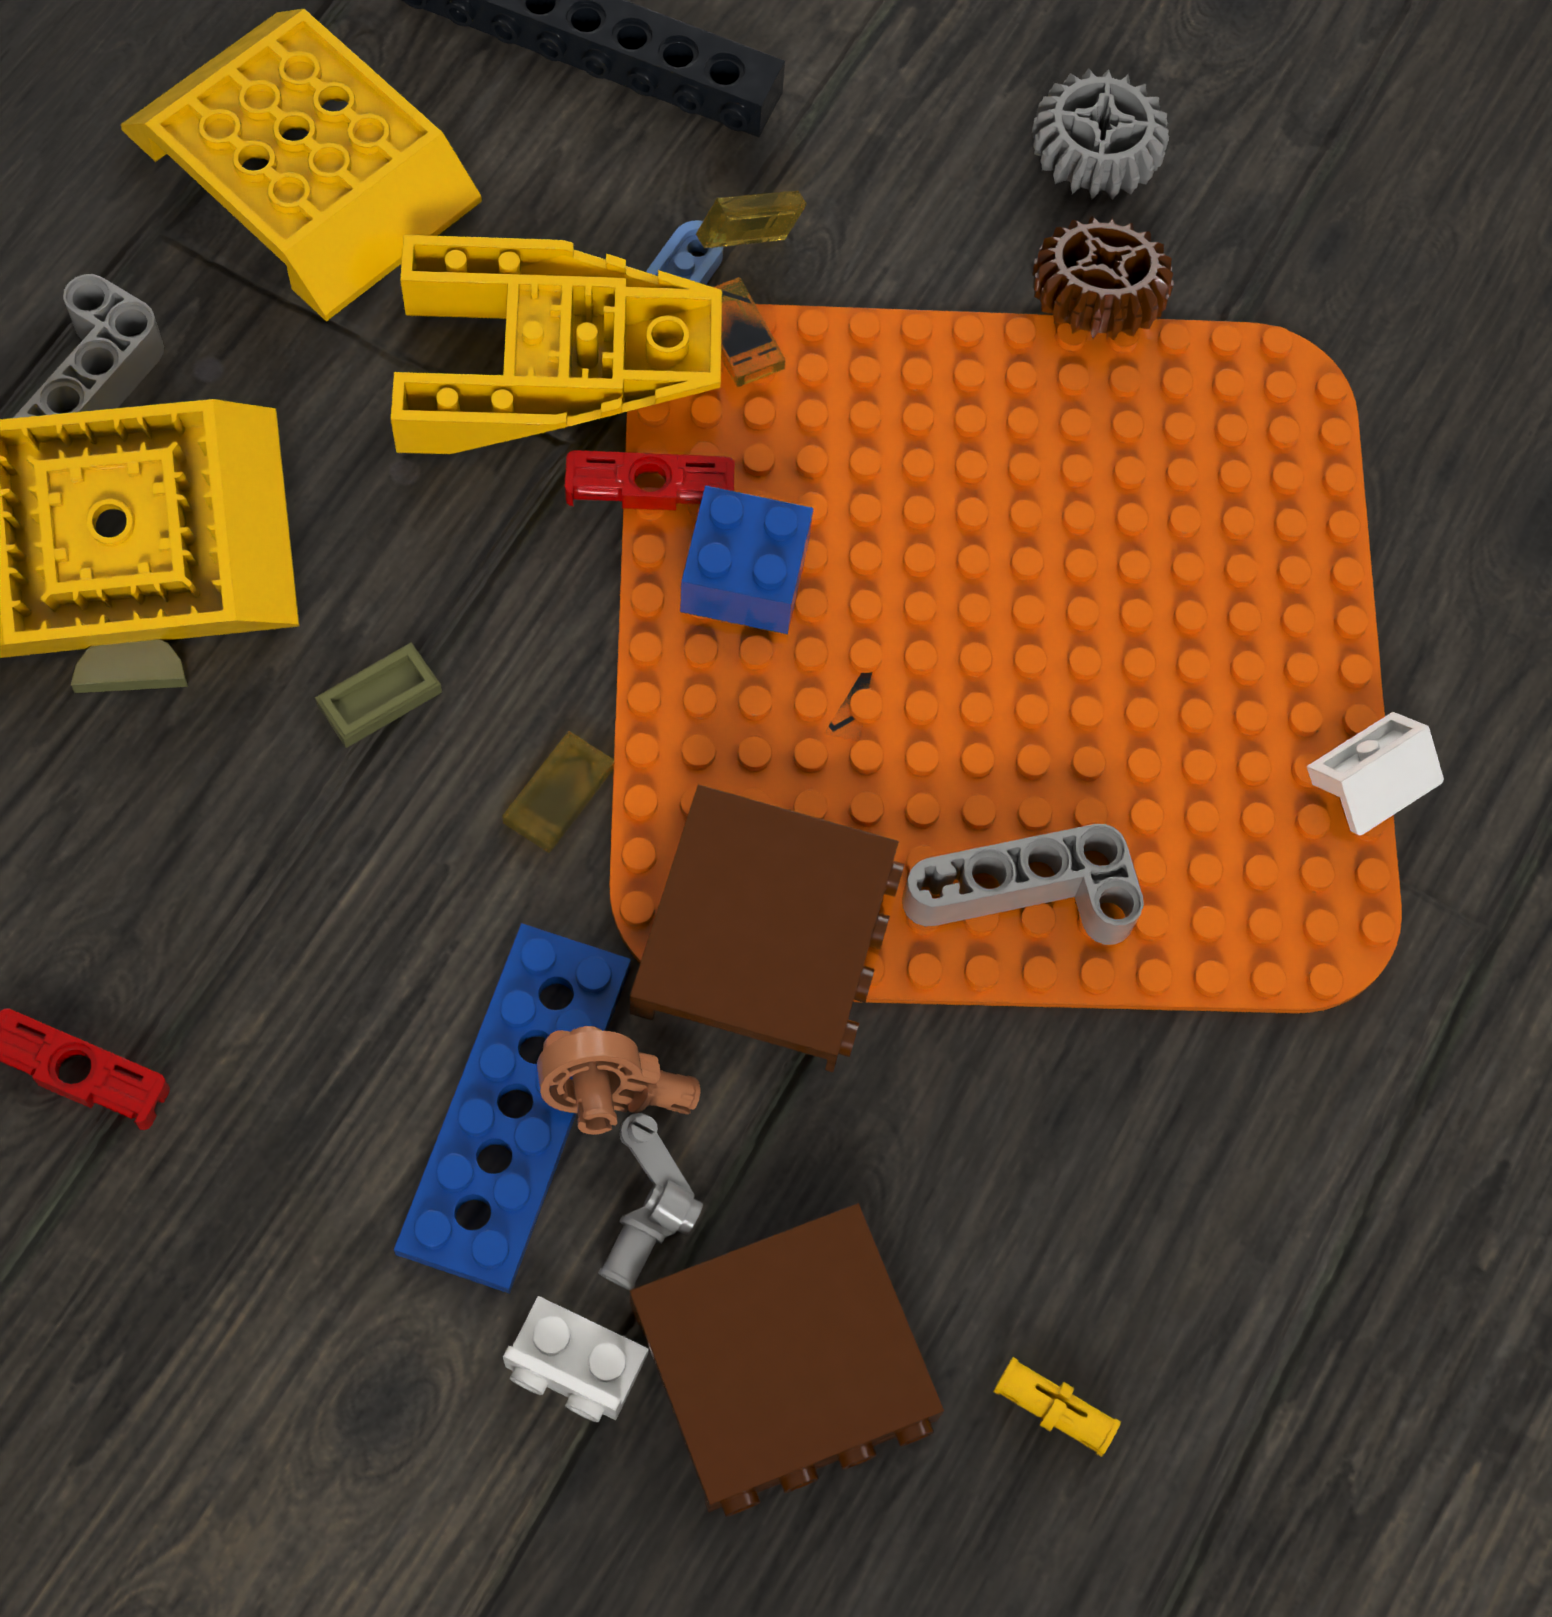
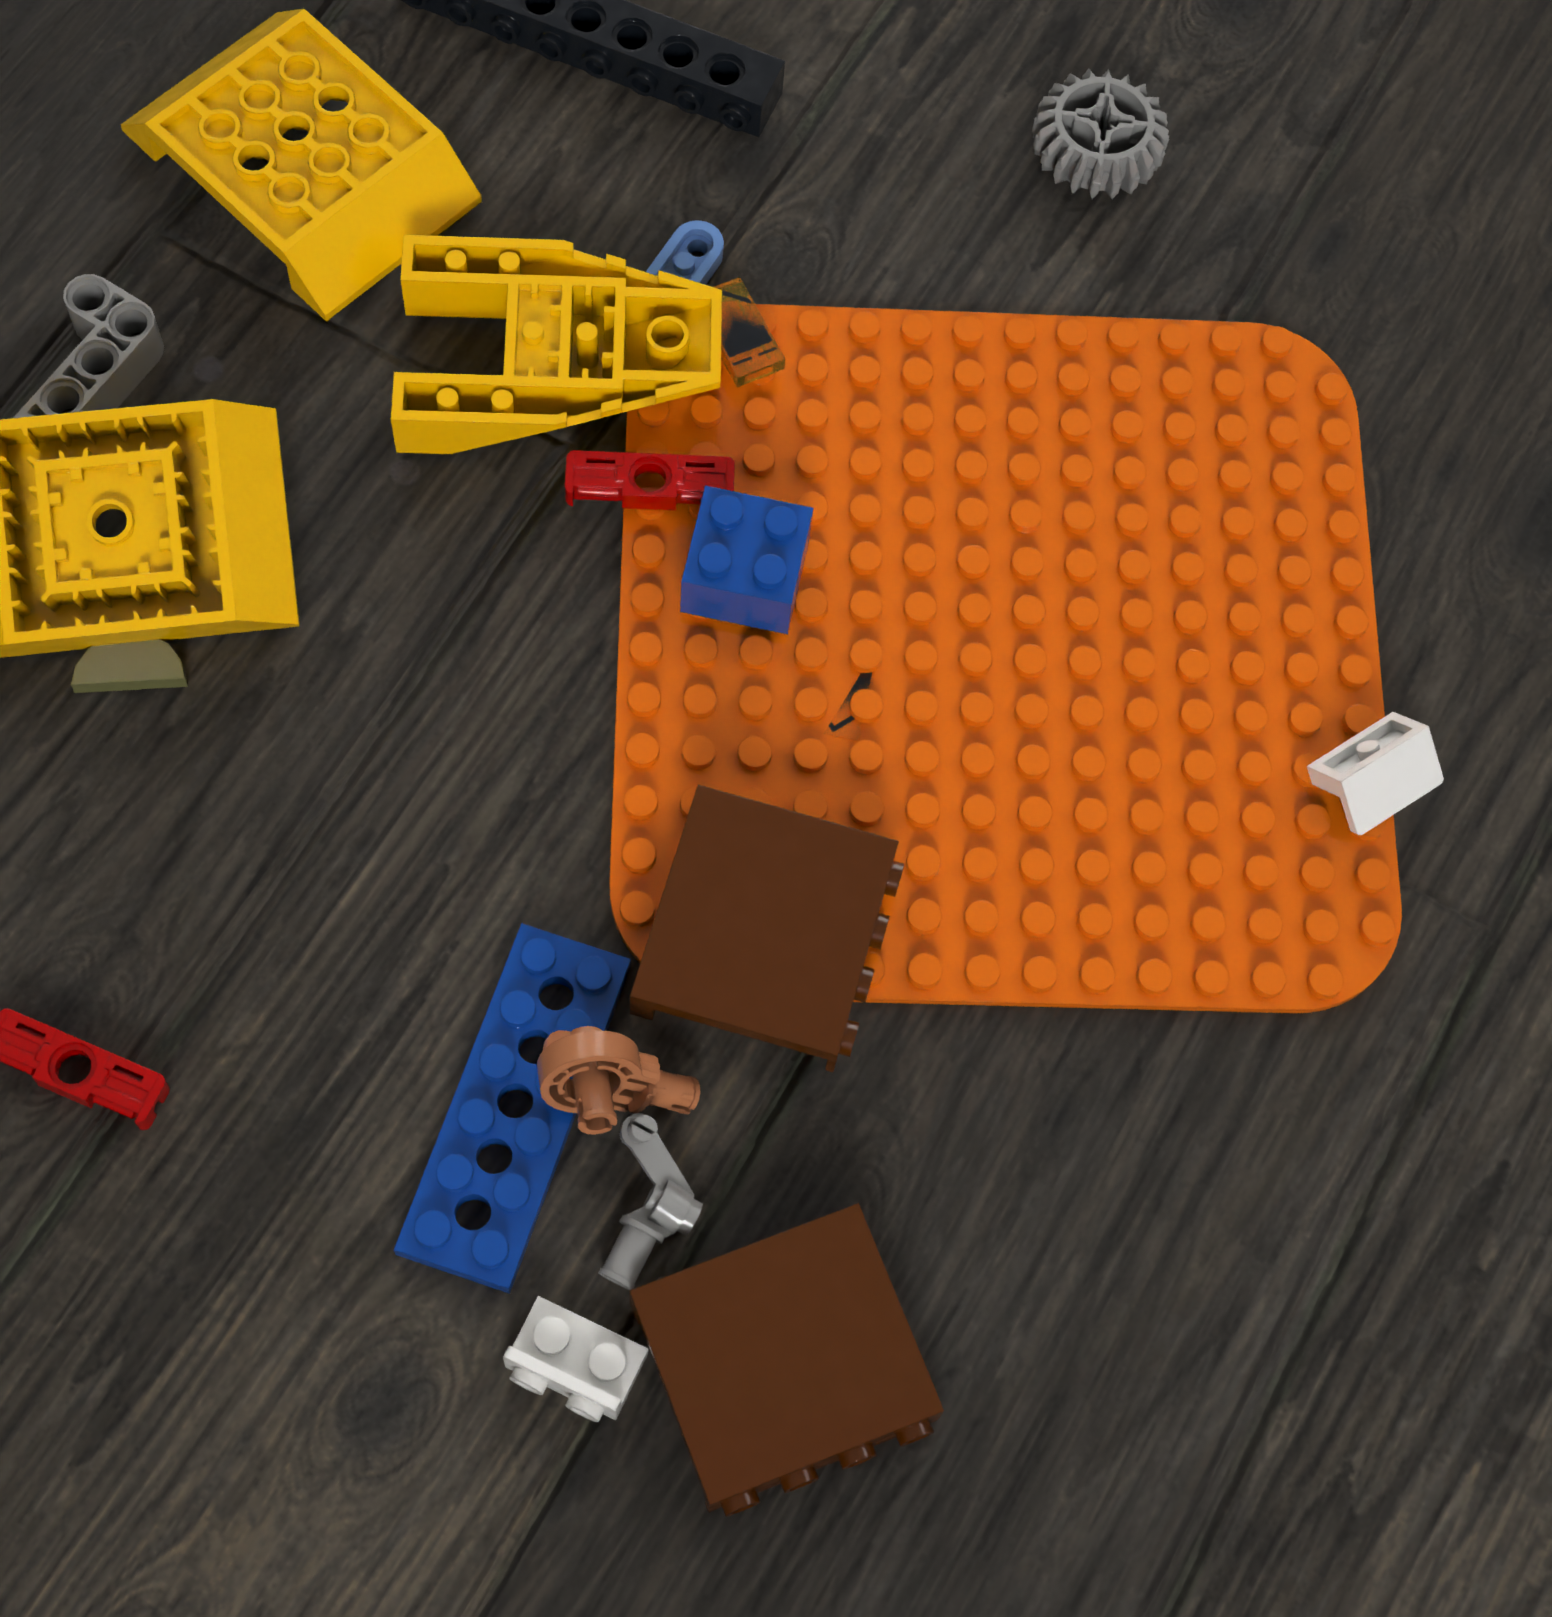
olive tile [315,642,442,748] -> none
clear yellow tile [502,731,615,853] -> none
clear yellow tile [696,190,807,248] -> none
light grey beam [902,824,1144,945] -> none
yellow pin [993,1357,1121,1457] -> none
reddish brown gear [1032,216,1174,340] -> none

